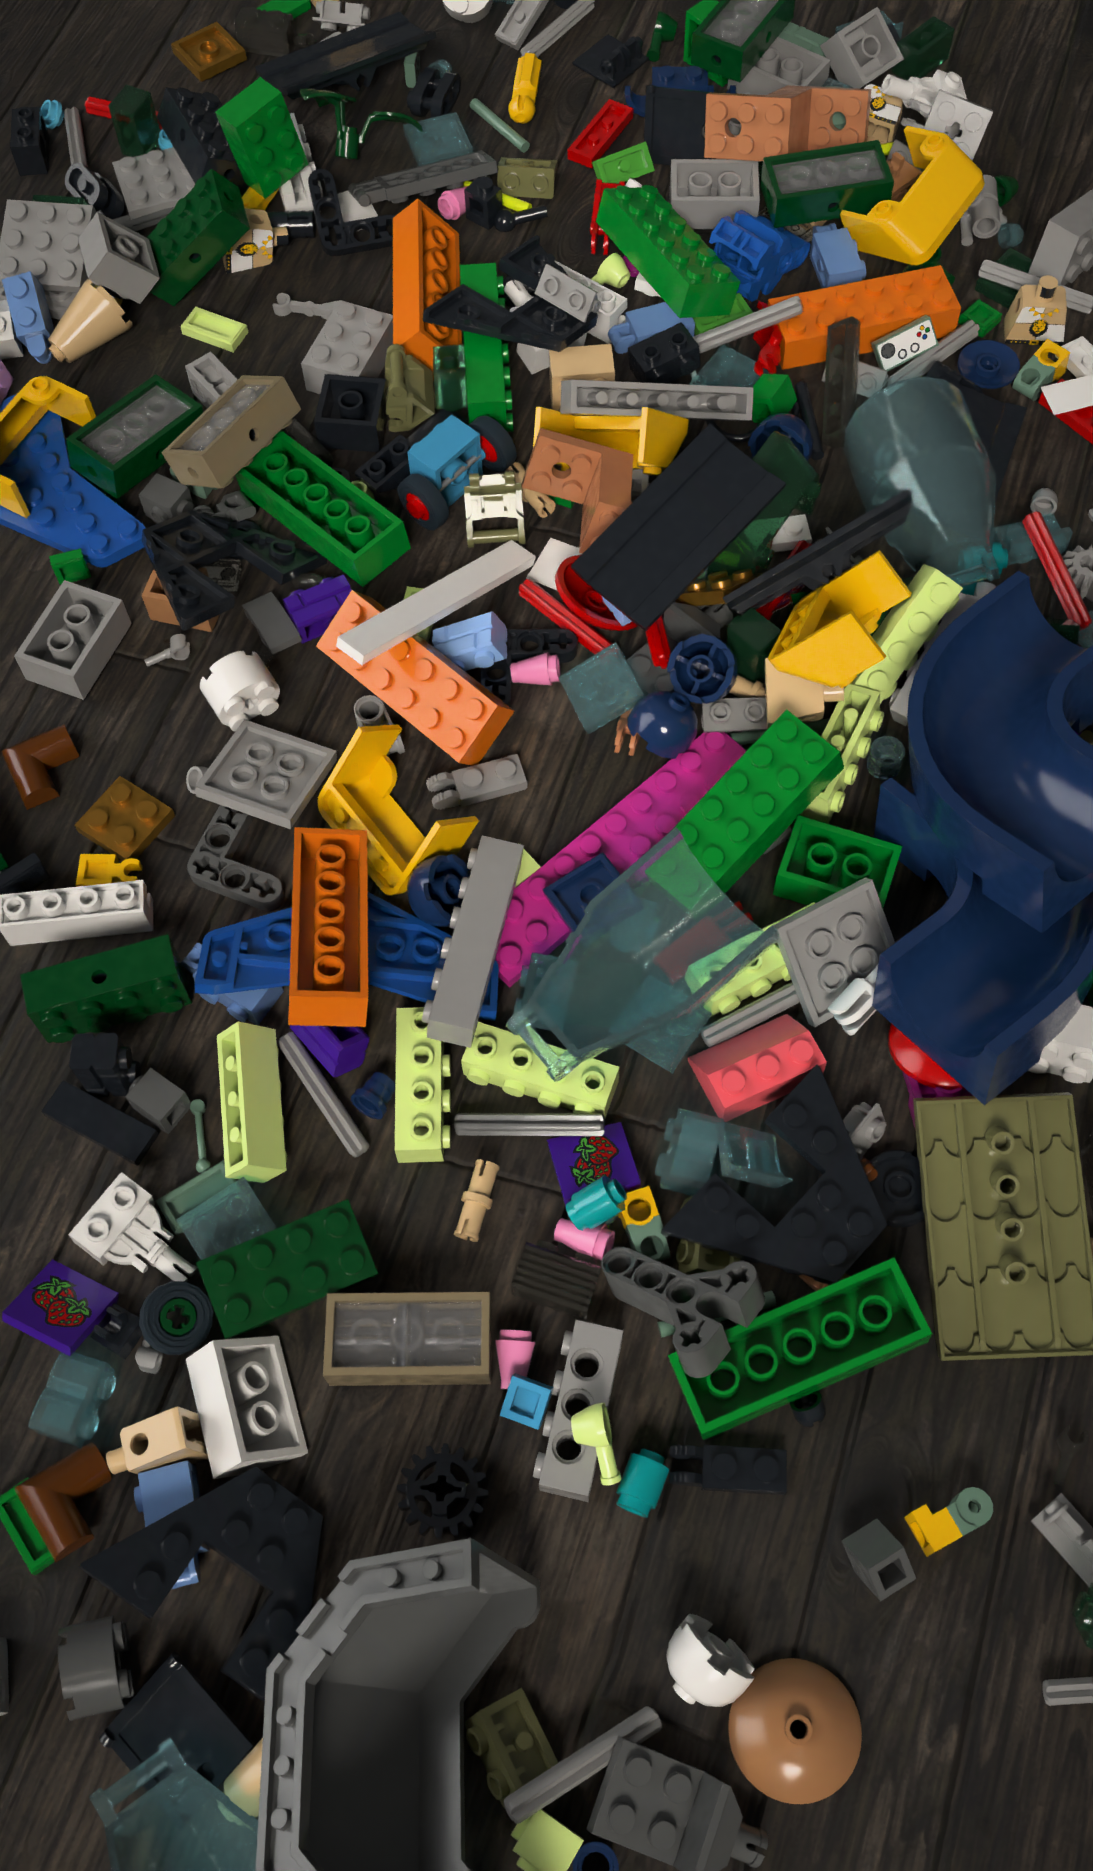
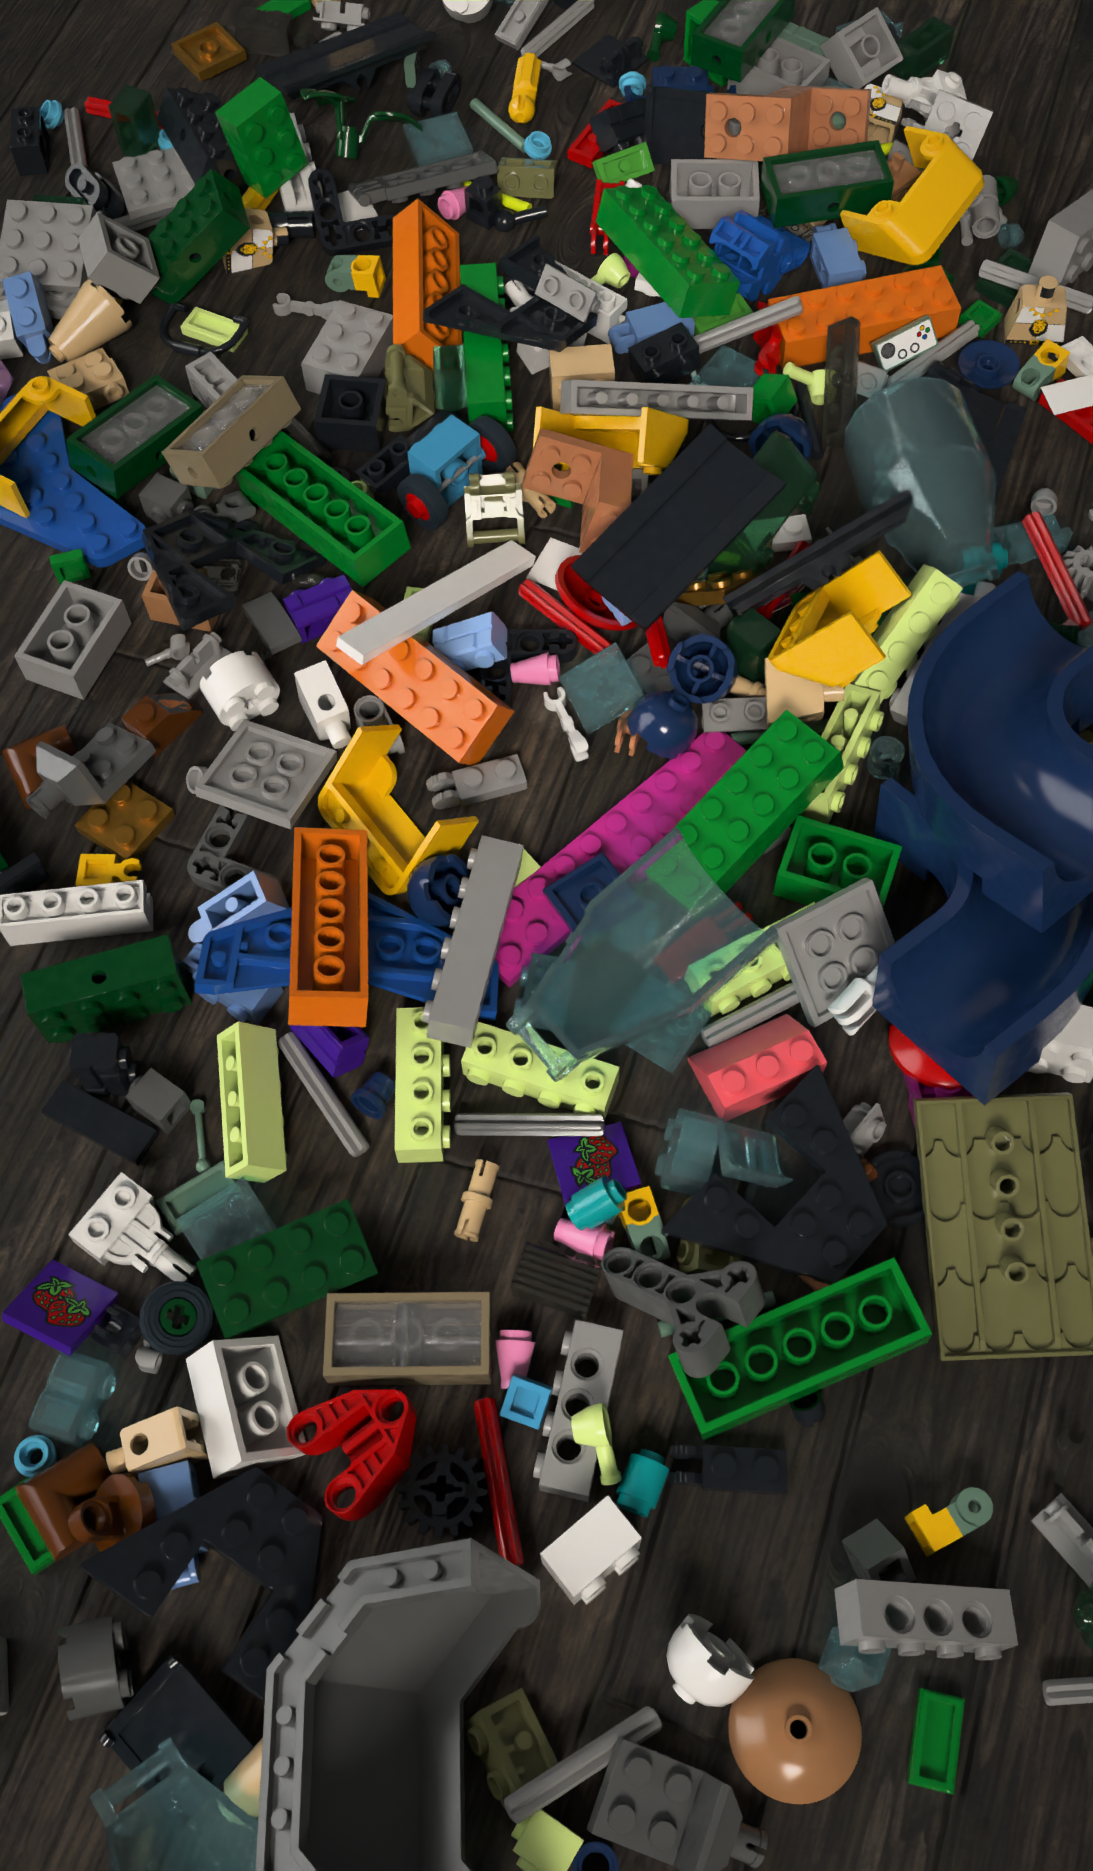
none -> medium azure plate [14,1435,57,1478]
none -> dark grey plate [25,722,156,819]
none -> tan plate [47,348,129,410]
none -> reddish brown tile [68,1473,156,1552]
none -> reddish brown slope [122,693,202,758]
none -> light grey hinge [127,552,155,581]
none -> black piece [159,303,250,358]
none -> light grey hinge [163,632,231,700]
none -> medium blue brick [188,870,290,944]
none -> red connector [286,1389,416,1521]
none -> white torso [294,660,352,749]
none -> leg [325,255,386,298]
none -> red axle [474,1398,524,1566]
none -> medium azure plate [524,131,552,159]
none -> white brick [540,1496,642,1605]
none -> light grey hand [541,58,572,81]
none -> white piece [543,687,589,762]
none -> black brick [590,97,646,153]
none -> medium azure plate [619,71,646,97]
none -> yellowish green bar [783,362,838,405]
none -> clear light blue brick [818,1626,892,1692]
none -> light grey brick [834,1579,1018,1660]
none -> green tile [906,1688,965,1795]

